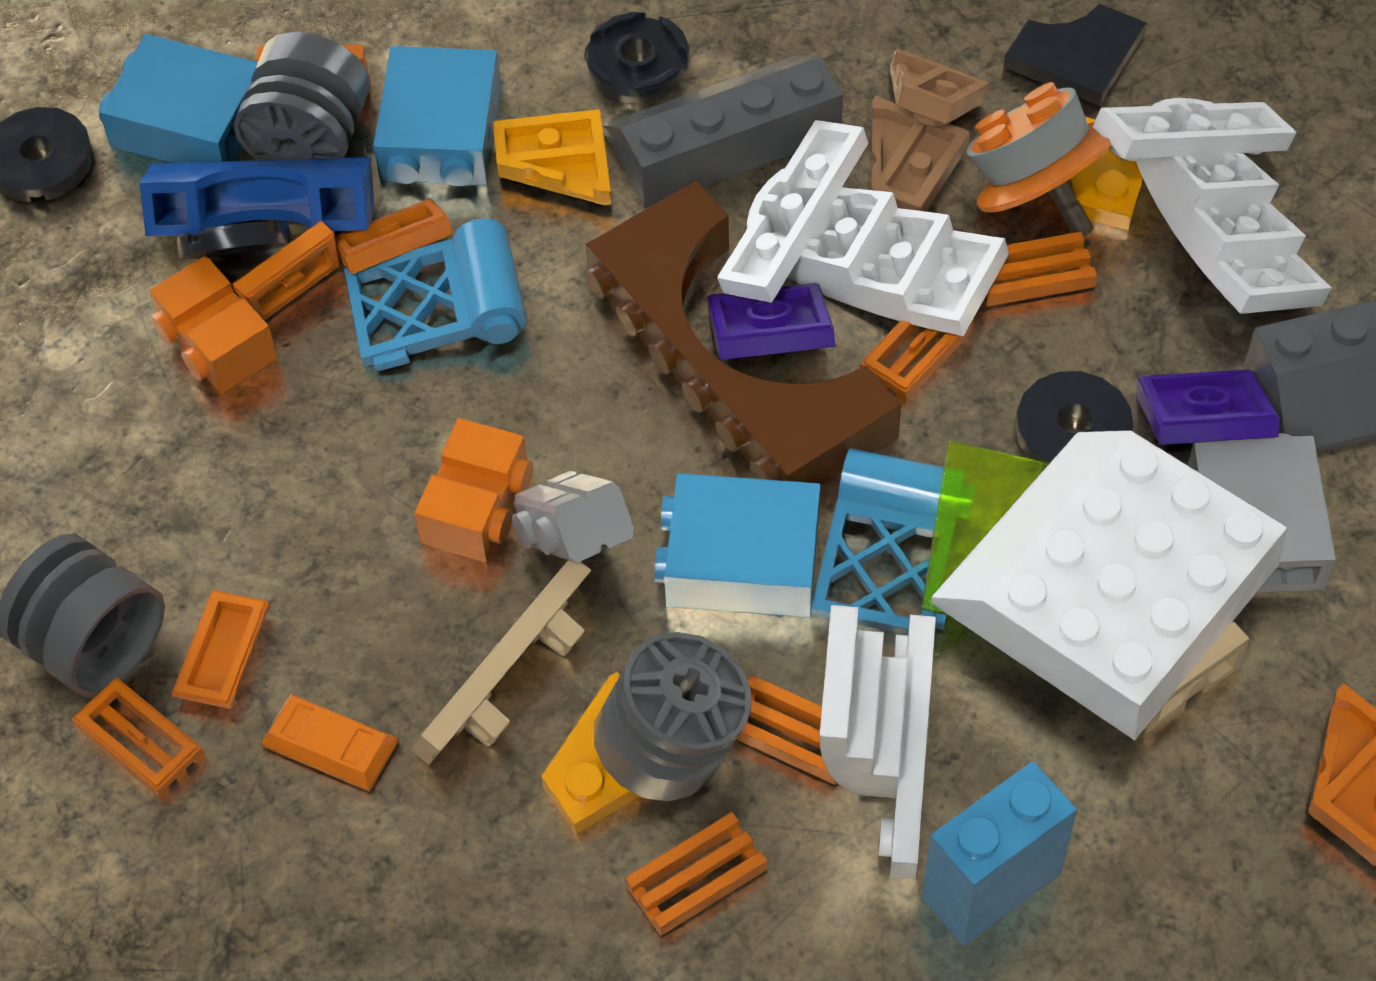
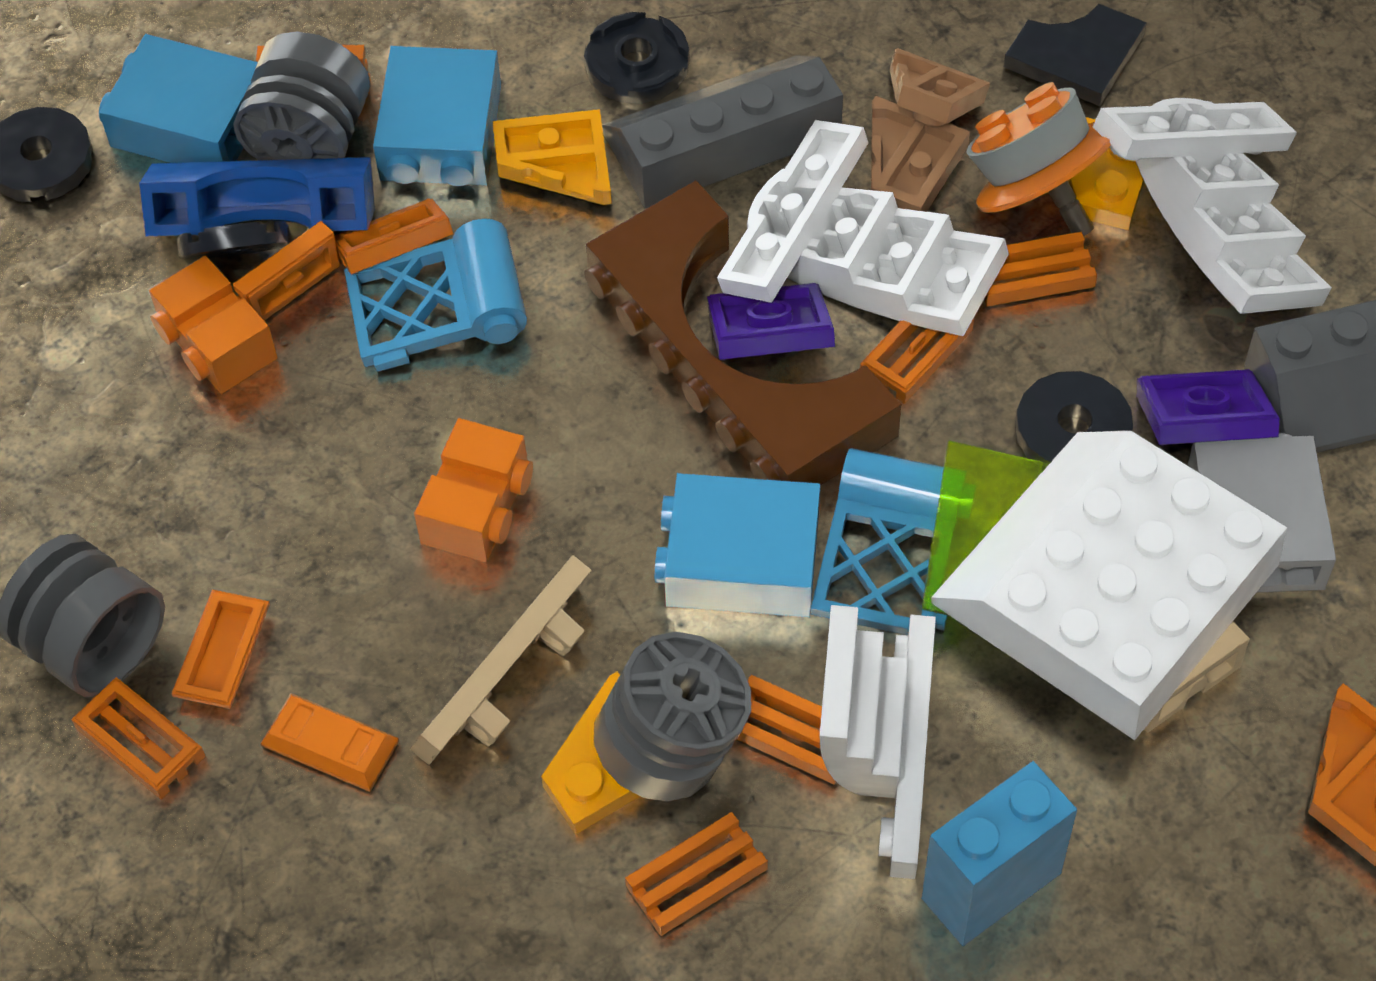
light grey brick [512,471,635,563] -> none

